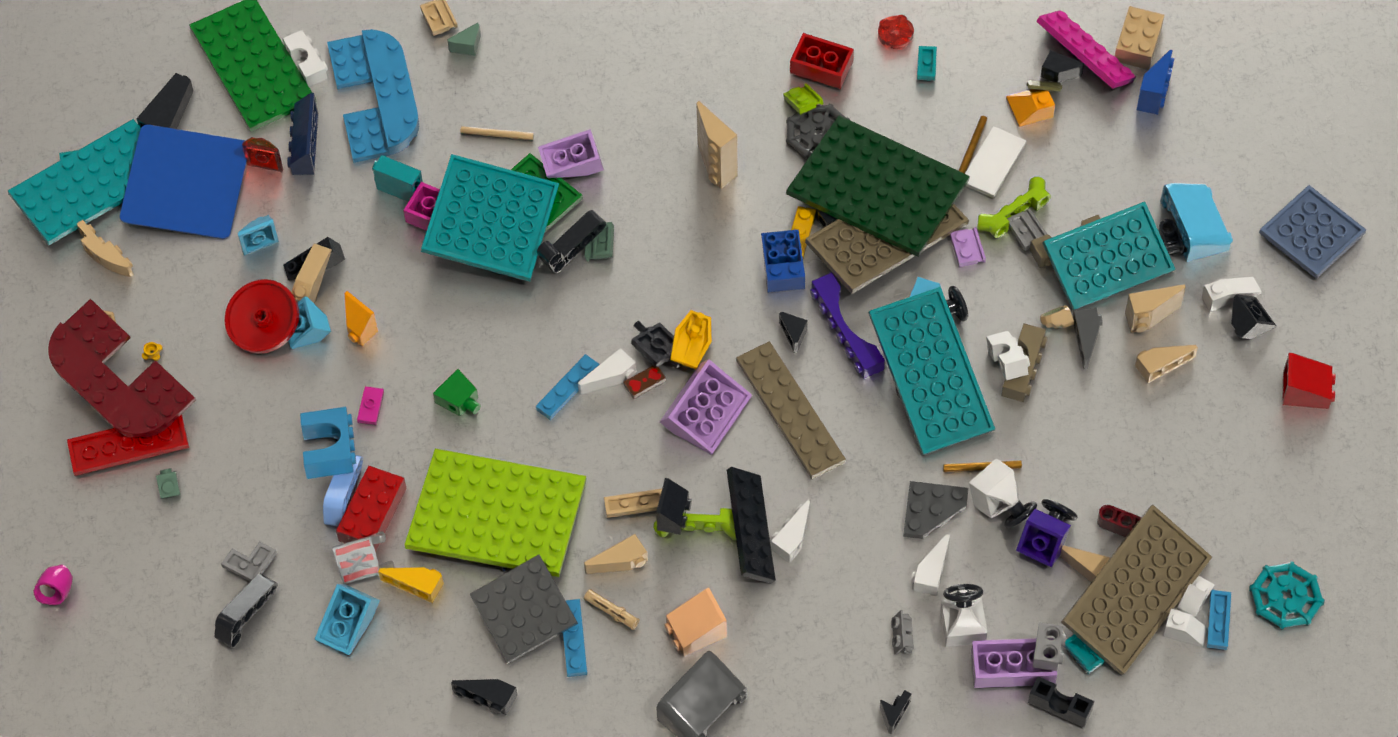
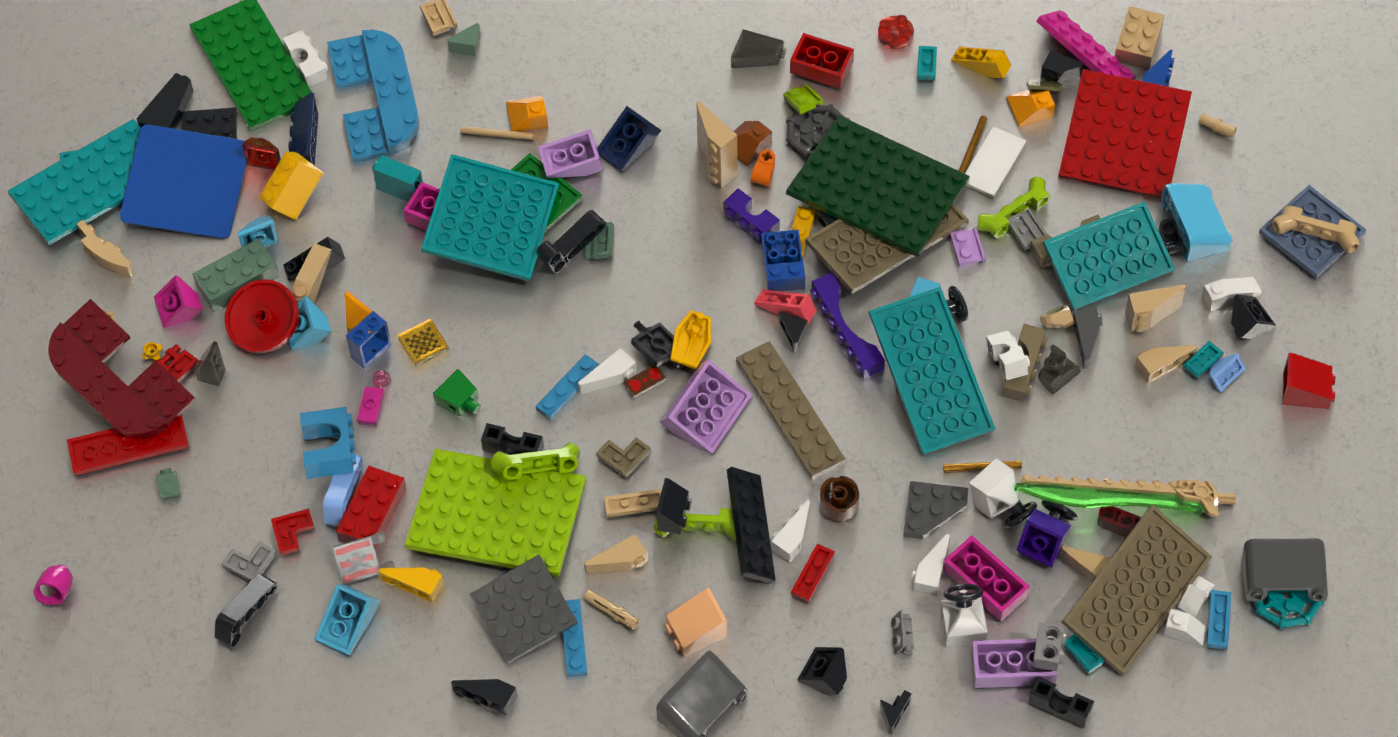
none -> dark pink slope [154,275,203,328]
none -> red plate [156,344,199,383]
none -> black plate [182,107,238,139]
none -> sand green brick [192,238,280,312]
none -> clear smoke slope [194,341,226,386]
none -> yellow slope [259,151,324,220]
none -> red plate [271,508,315,556]
none -> blue window [346,311,391,369]
none -> clear pink plate [372,370,391,388]
none -> clear yellow tile [398,319,449,367]
none -> black arch [481,423,544,455]
none -> lime plate [491,443,580,480]
none -> light orange slope [506,96,548,132]
none -> dark tan plate [596,437,651,478]
none -> dark blue slope [597,106,662,171]
none -> dark purple arch [723,188,780,241]
none -> clear smoke slope [731,29,786,68]
none -> dark orange slope [733,121,772,166]
none -> orange piece [750,149,775,187]
none -> coral slope [754,289,817,323]
none -> red plate [791,544,835,603]
none -> black slope [797,647,847,695]
none -> reddish brown brick [820,476,859,523]
none -> dark pink brick [943,535,1030,622]
none -> yellow slope [951,46,1012,79]
none -> piece [1014,474,1236,517]
none -> clear smoke slope [1038,344,1081,395]
none -> red plate [1058,69,1192,198]
none -> teal plate [1183,341,1224,379]
none -> tan pin [1198,113,1237,138]
none -> light blue slope [1210,353,1246,392]
none -> dark grey windscreen [1241,538,1328,602]
none -> tan plate [1272,206,1360,253]

